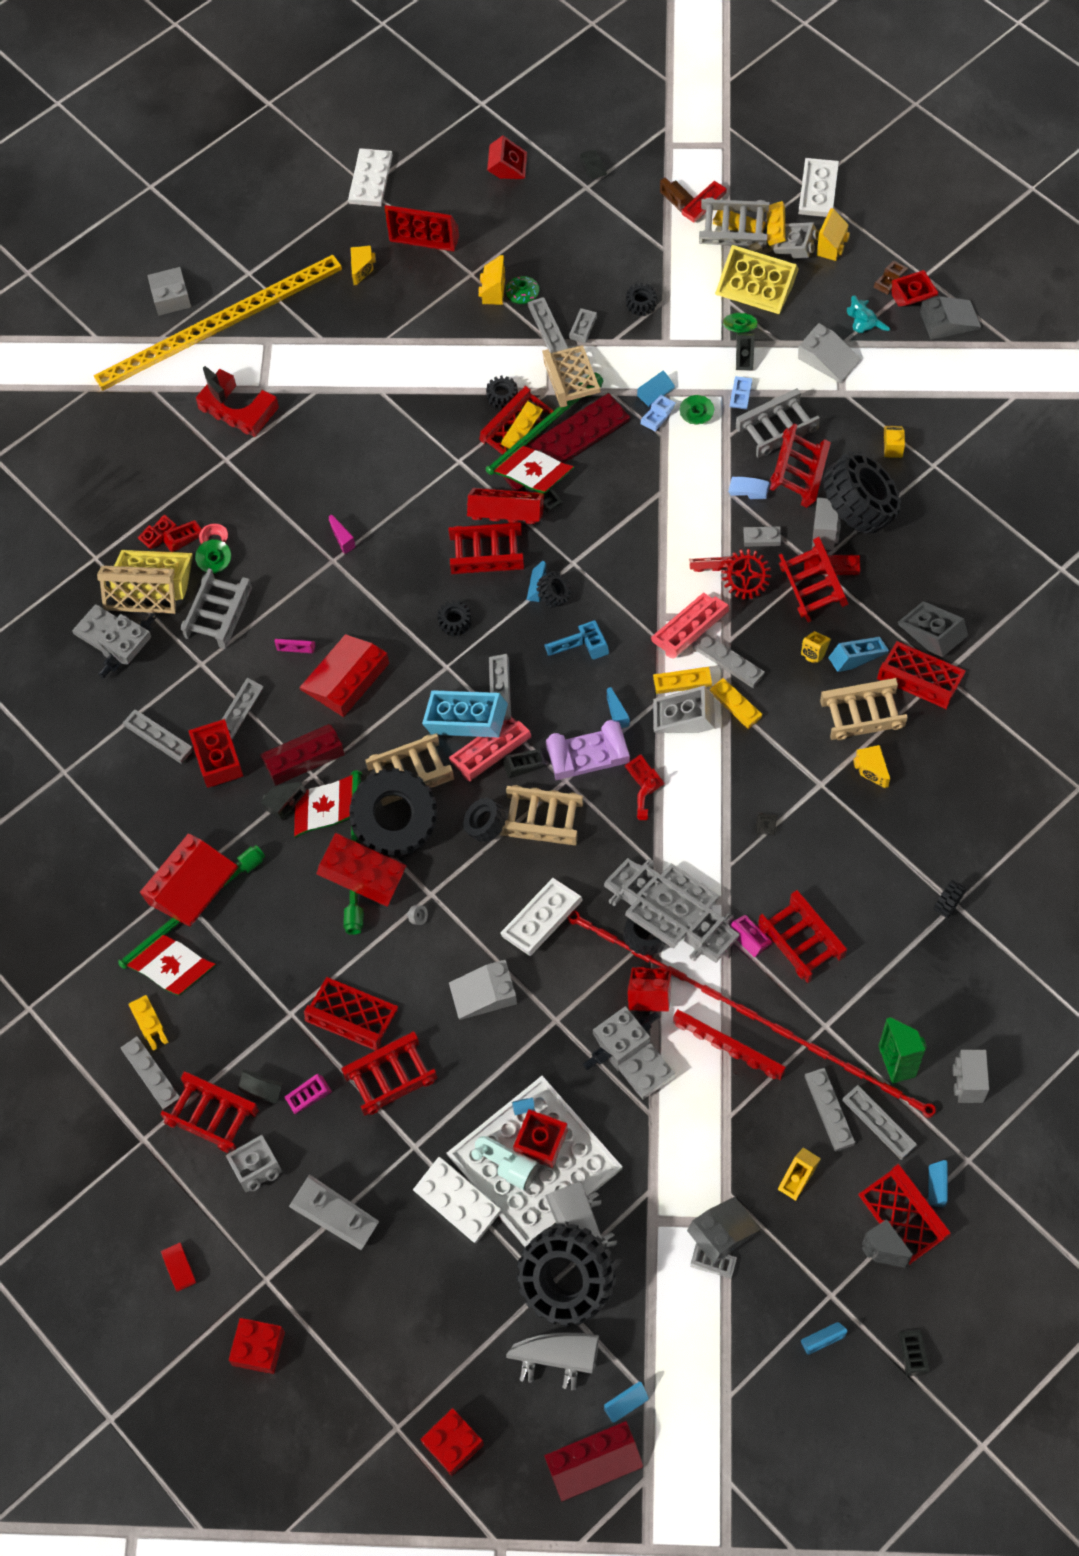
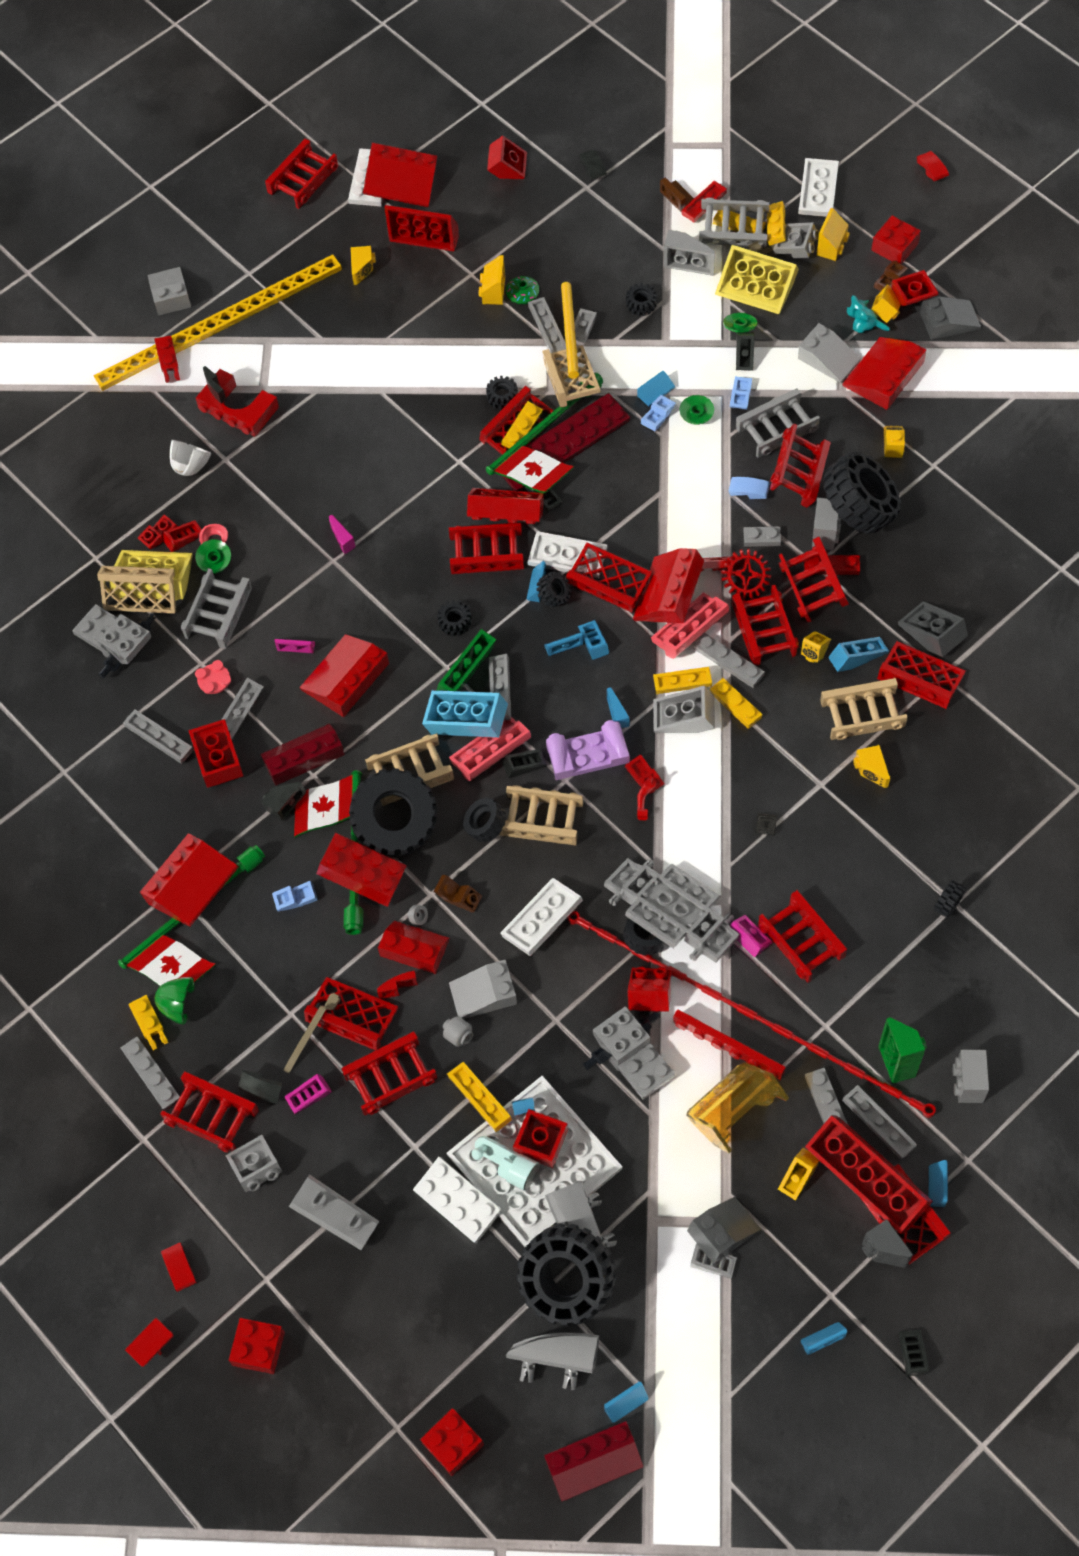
none -> red panel [125,1318,173,1367]
none -> red hinge [154,335,180,383]
none -> green hair [155,977,194,1025]
none -> white hair [170,440,211,476]
none -> coral piece [195,660,231,694]
none -> red fence [265,139,338,209]
none -> light blue slope [272,881,318,912]
none -> dark tan piece [284,993,340,1074]
none -> red slope [363,143,437,207]
none -> red slope [377,970,418,999]
none -> red slope [378,920,450,974]
none -> reddish brown slope [433,875,482,913]
none -> green brick [436,629,496,692]
none -> light grey head [443,1017,473,1047]
none -> yellow plate [447,1062,512,1132]
none -> white plate [528,531,607,579]
none -> yellow piece [561,282,579,379]
none -> red fence [566,542,652,613]
none -> red slope [633,548,704,624]
none -> light grey slope [664,230,715,276]
none -> clear yellow windscreen [686,1063,789,1153]
none -> red fence [732,585,799,666]
none -> red brick [805,1115,933,1234]
none -> red slope [842,337,927,410]
none -> red brick [871,215,921,264]
none -> yellow slope [871,284,901,323]
none -> red slope [917,151,949,181]

